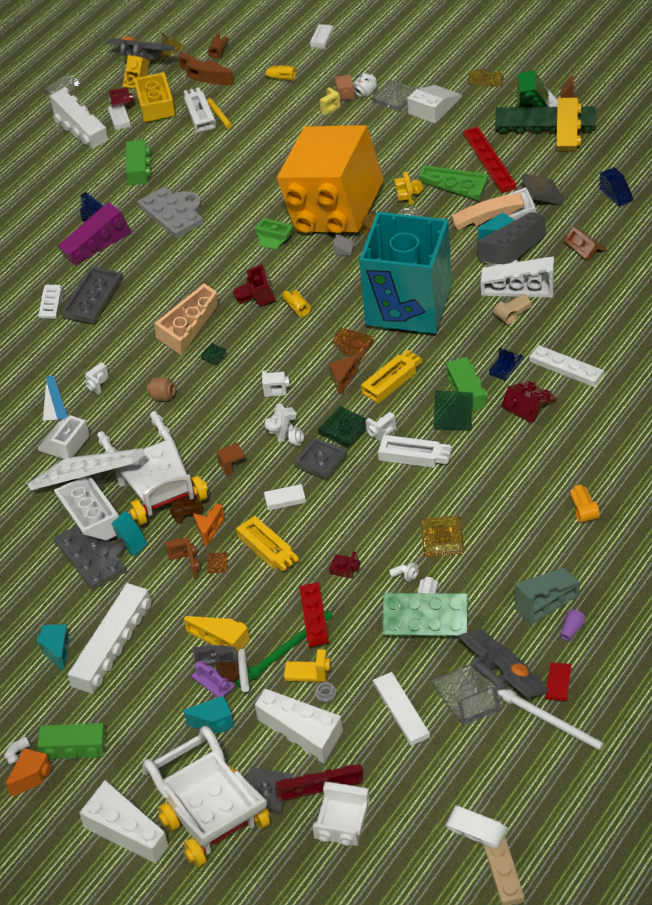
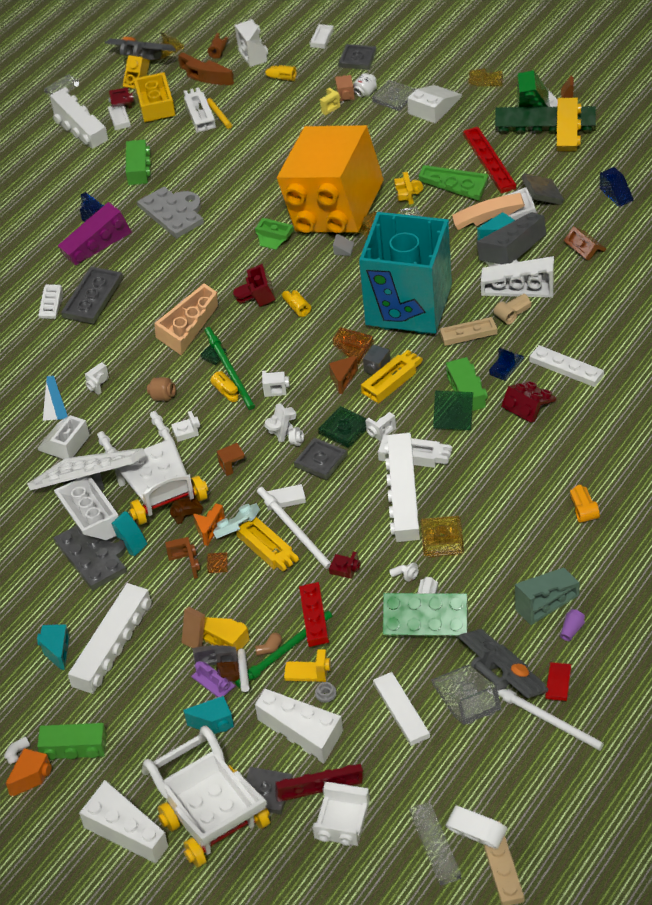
none -> white bracket [171,411,200,442]
none -> medium nougat tile [181,607,205,648]
none -> green bar [204,327,255,410]
none -> yellow hinge [210,371,238,402]
none -> light aqua plate [213,503,260,539]
none -> white slope [235,20,268,67]
none -> medium nougat arm [255,633,282,656]
none -> white bar [257,487,331,569]
none -> flat silver tile [338,44,377,70]
none -> flat silver brick [363,344,390,374]
none -> white brick [384,433,420,542]
none -> clear plate [409,802,461,886]
none -> tan plate [439,317,497,346]

